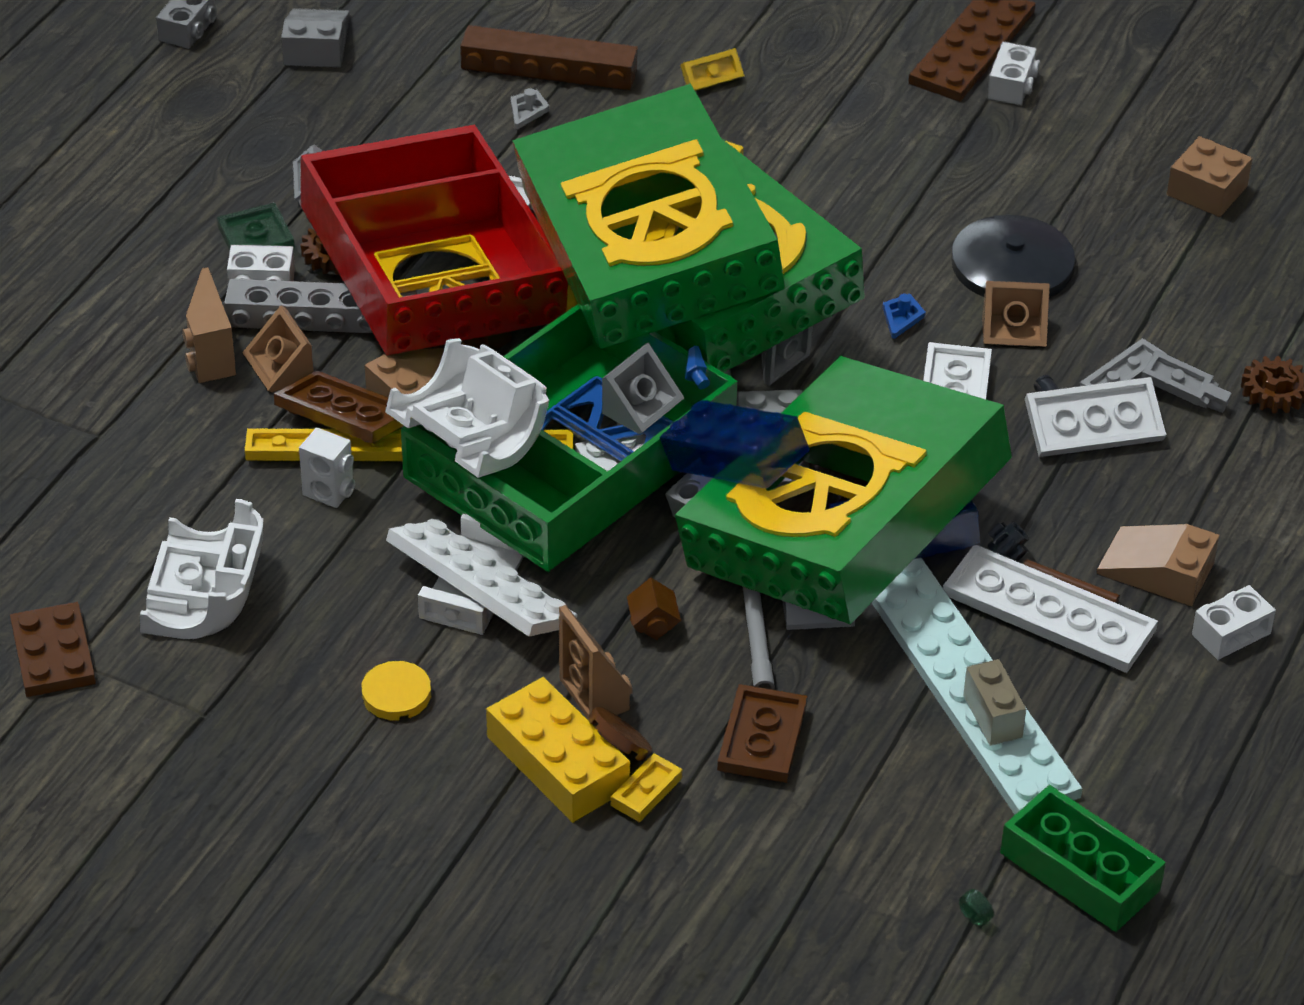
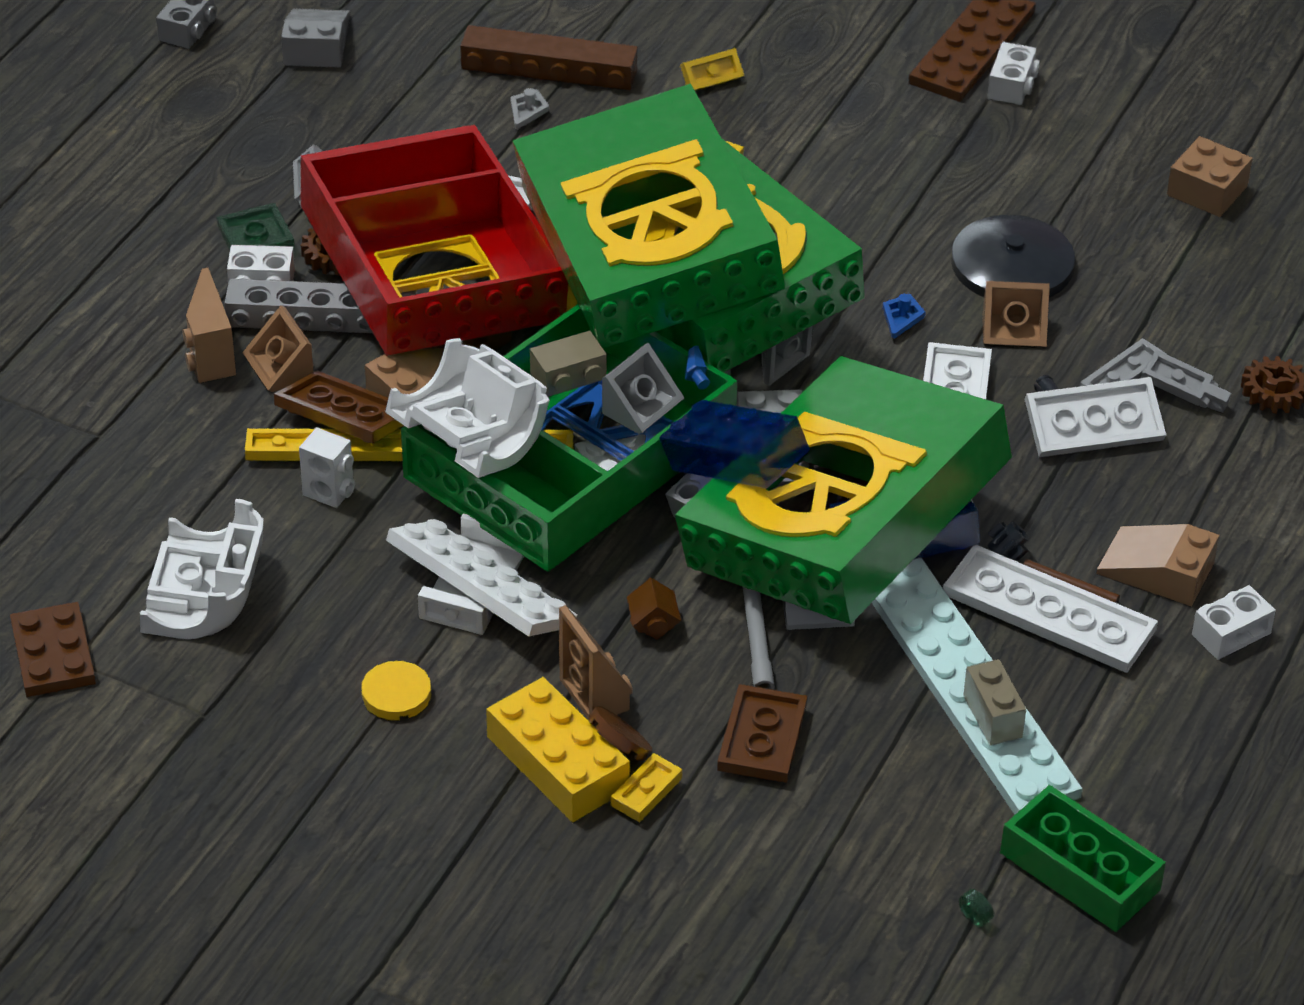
none -> dark tan brick [530,331,607,397]

